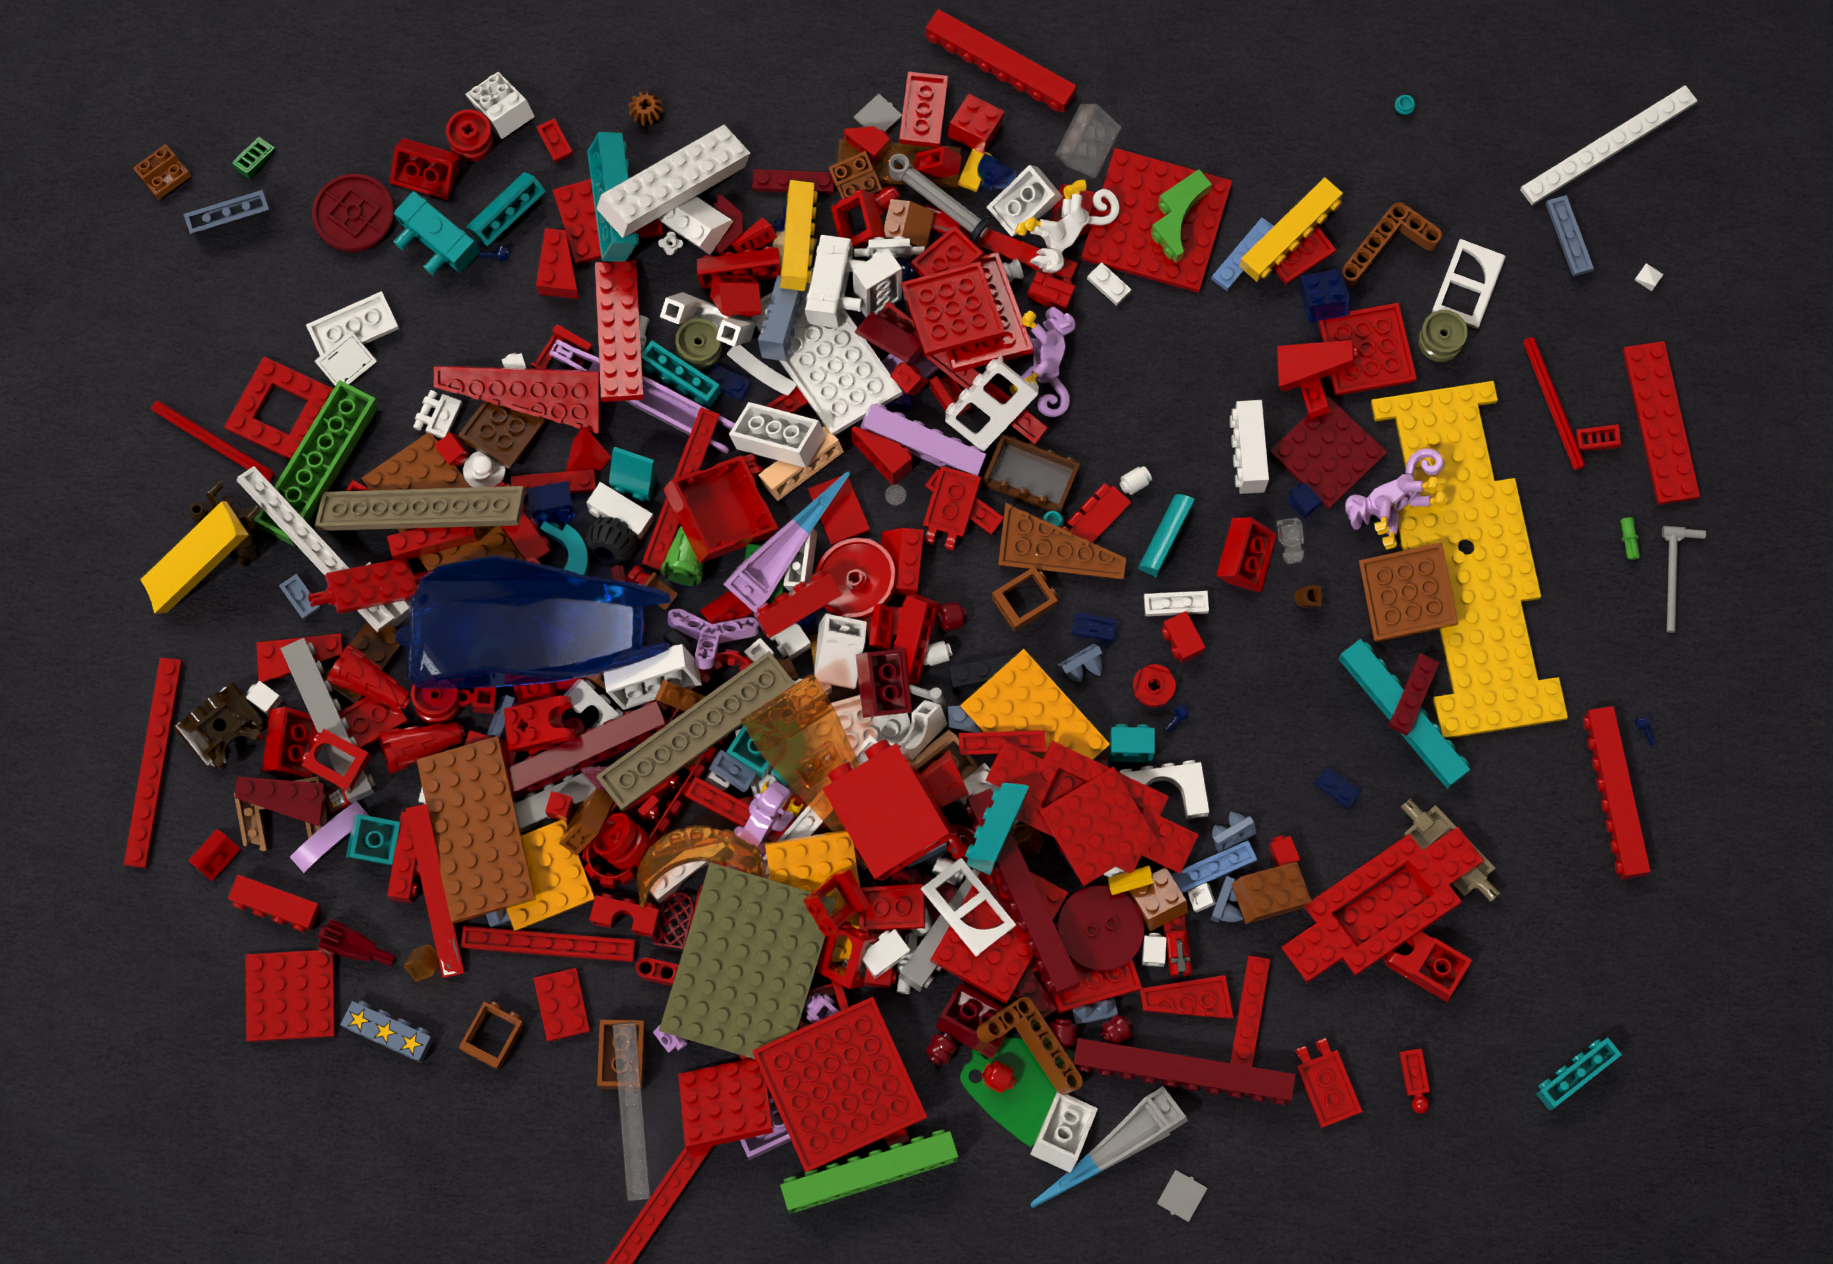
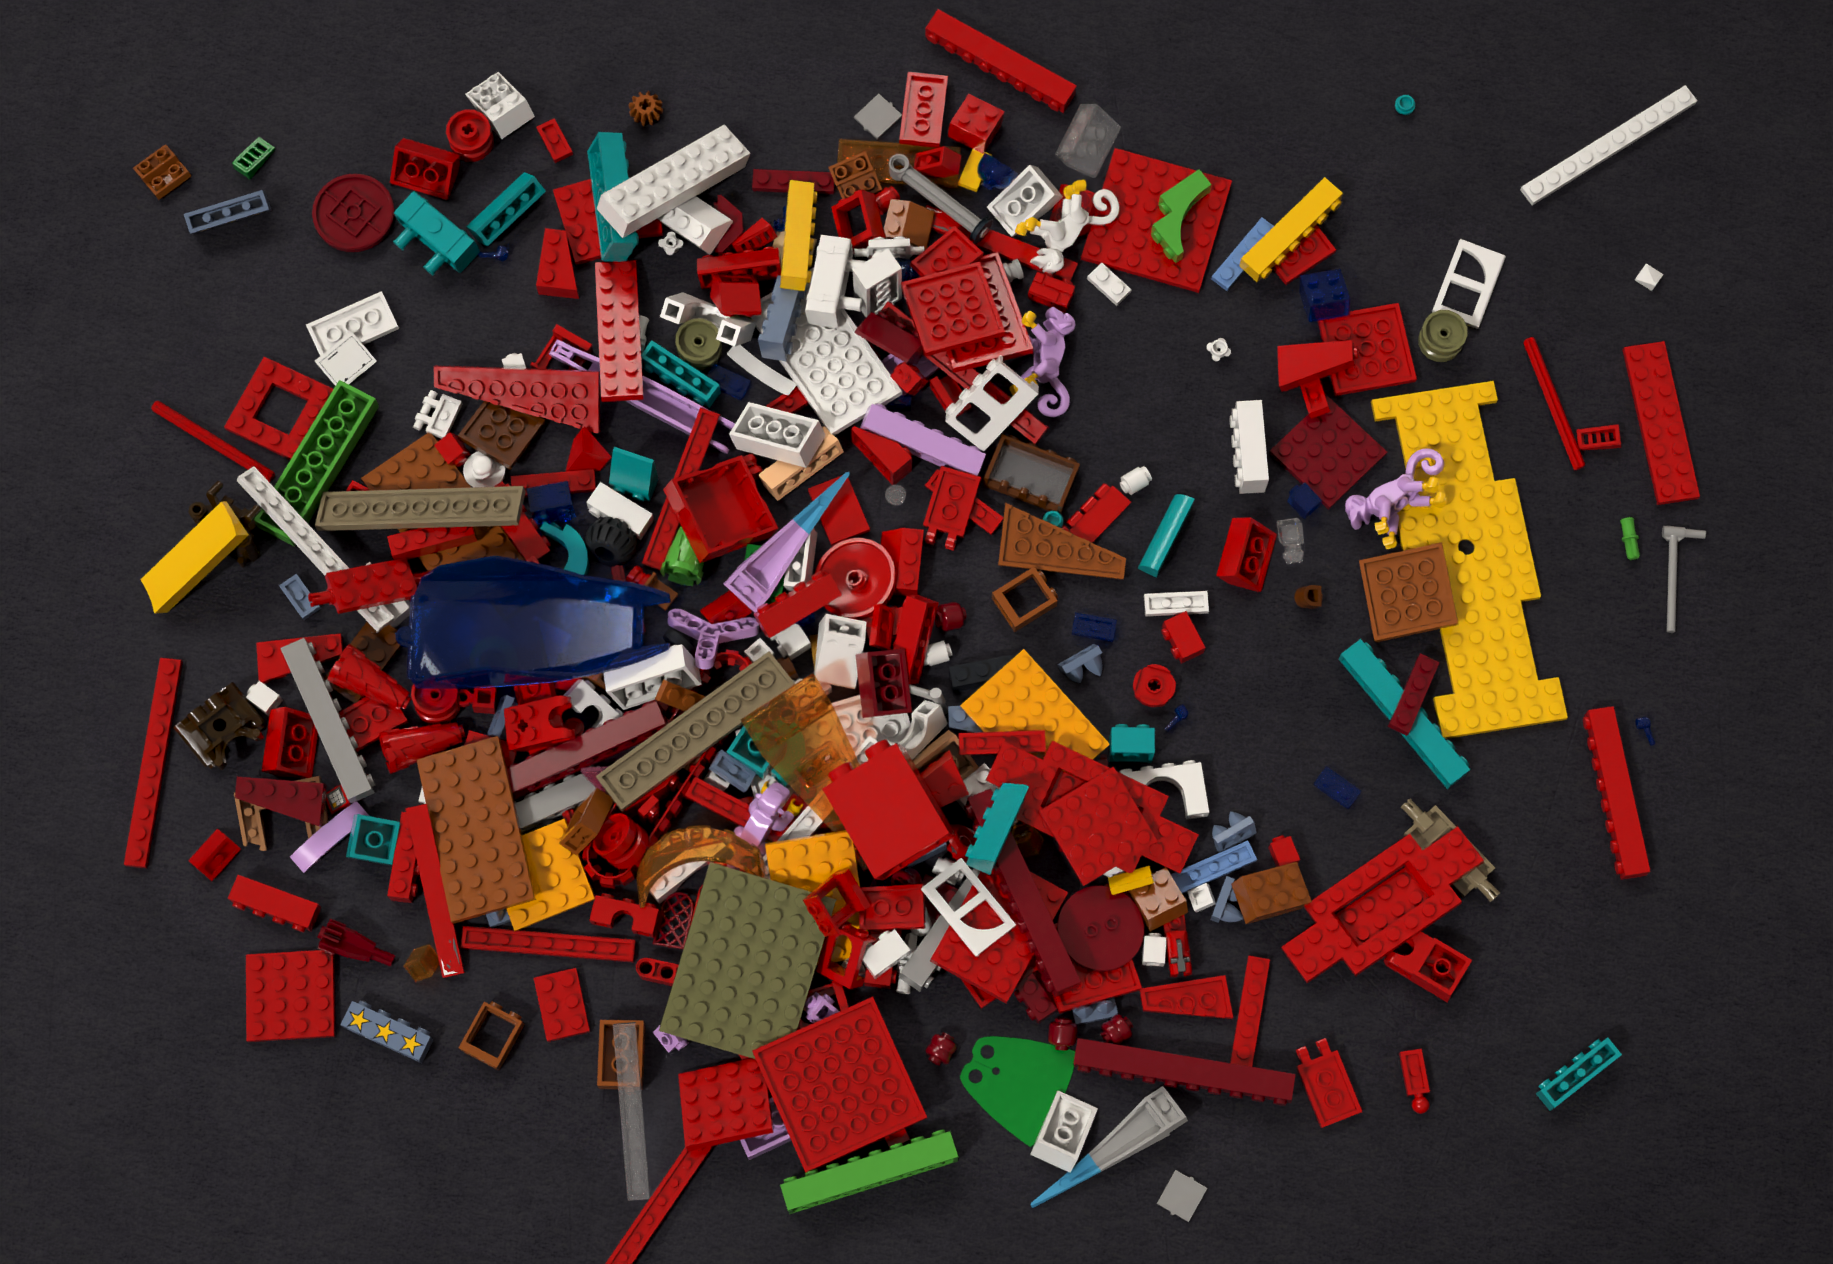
red panel [302,729,371,794] -> none
red brick [545,791,574,822] -> none
red slope [843,126,890,164] -> none
dark red slope [935,983,1007,1060] -> none
dark orange beam [977,997,1083,1095] -> none
red head [982,1061,1016,1093] -> none
dark orange beam [1340,203,1442,288] -> none
sand blue plate [1546,195,1594,277] -> none
none -> white plate [1207,338,1231,361]

